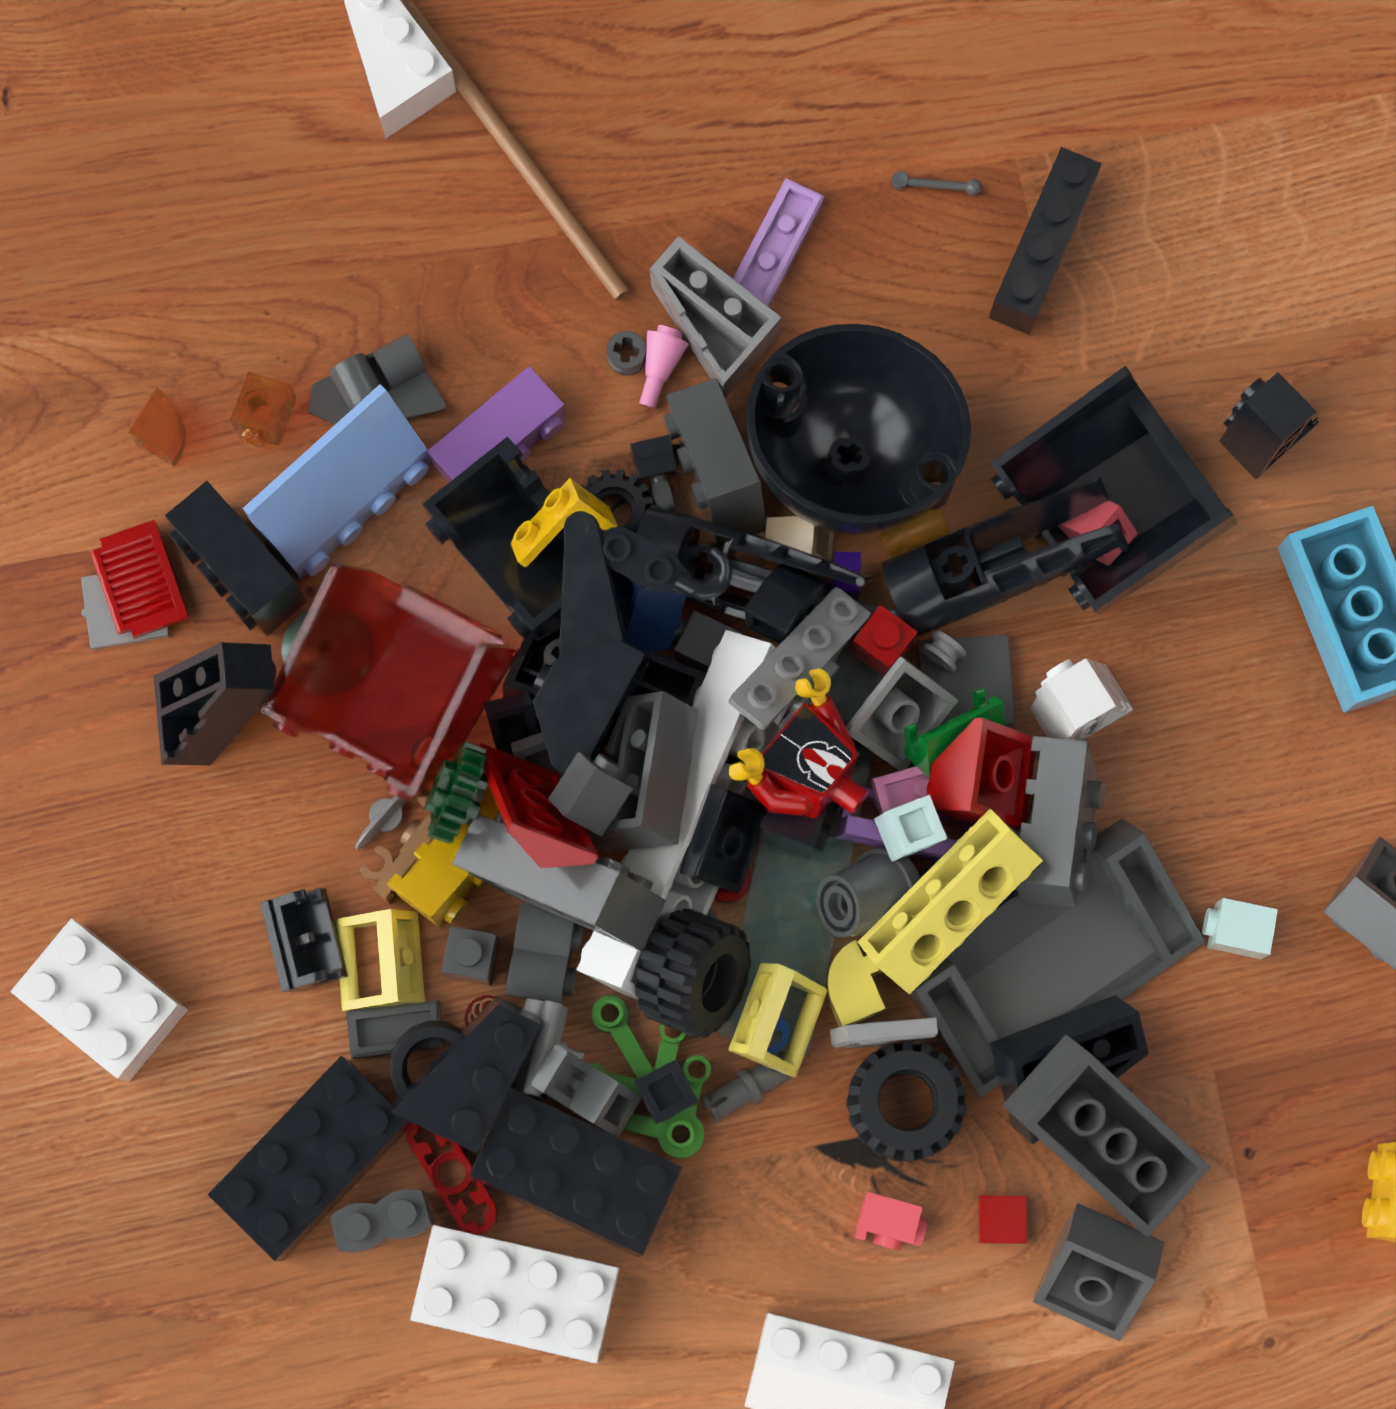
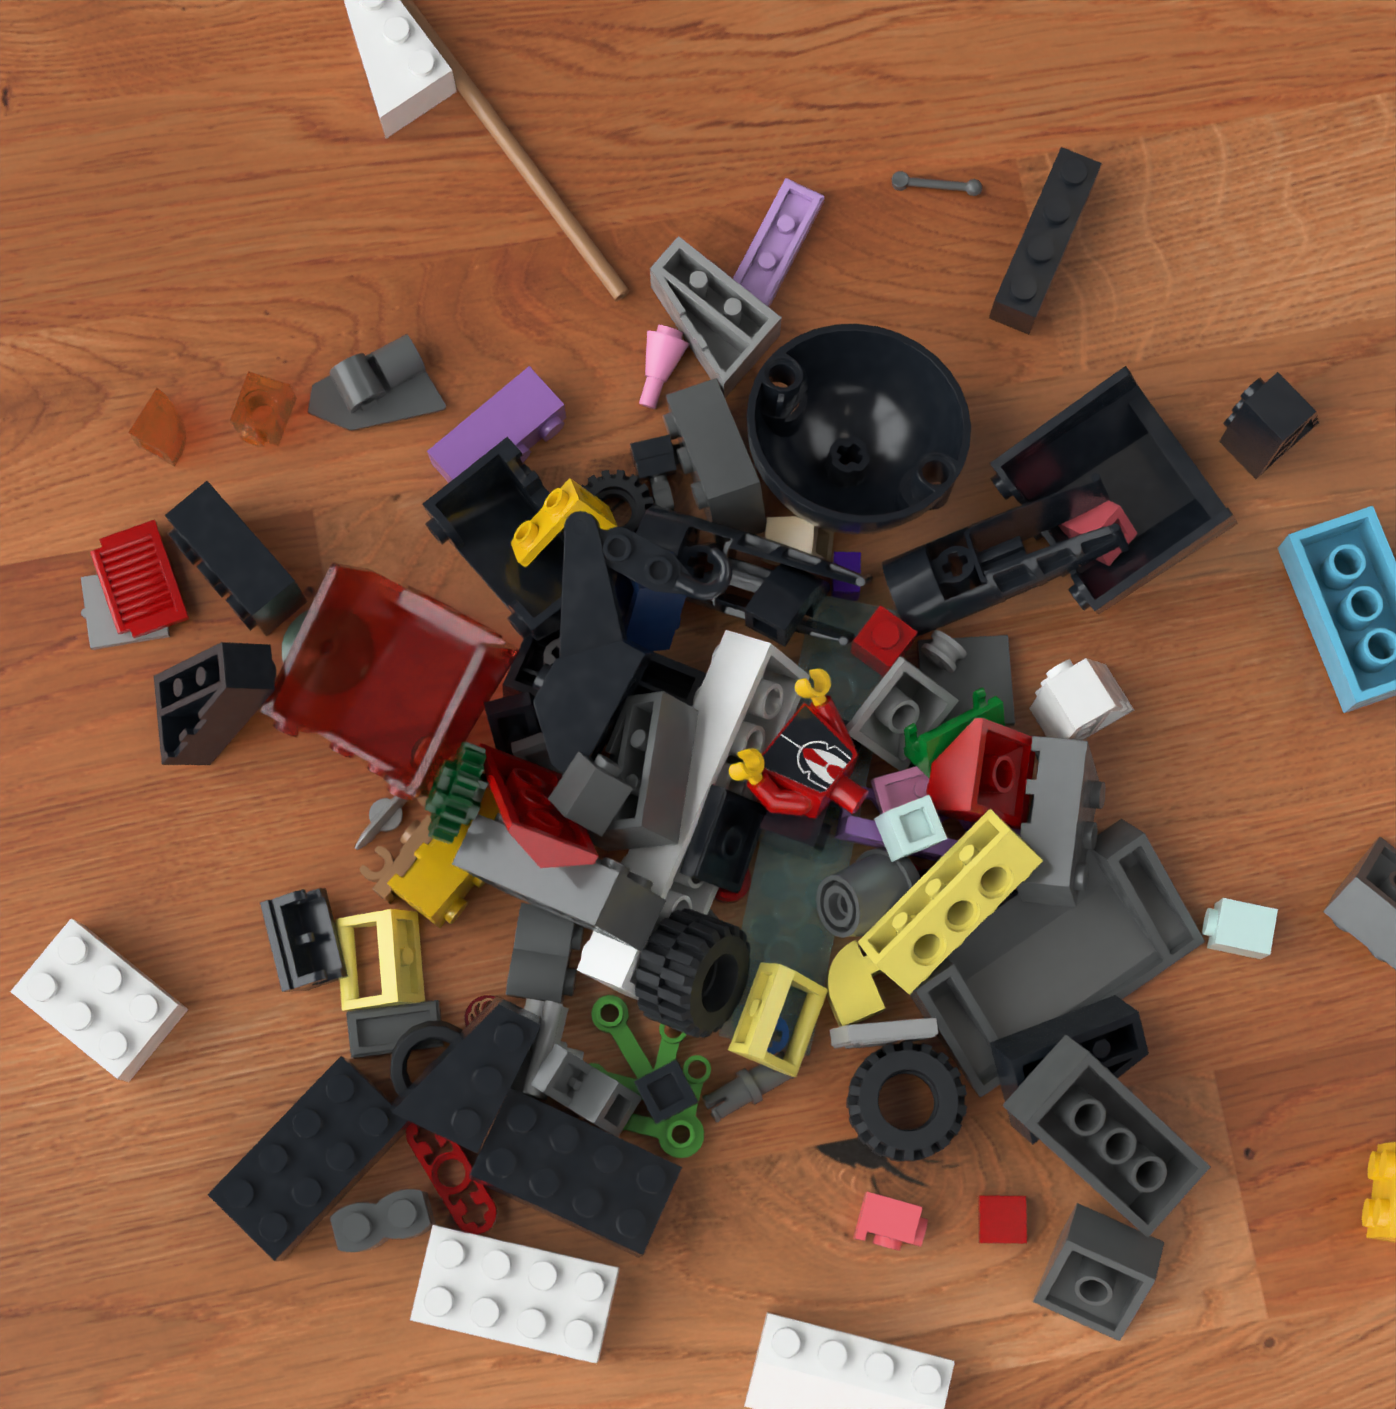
light blue slope [243,384,431,581] -> none
dark grey brick [441,926,500,986] -> none
dark grey bush [607,331,646,375] -> none
dark grey brick [672,610,743,673] -> none
light grey bracket [729,587,870,730] -> none
clear yellow brick [879,508,950,557] -> none

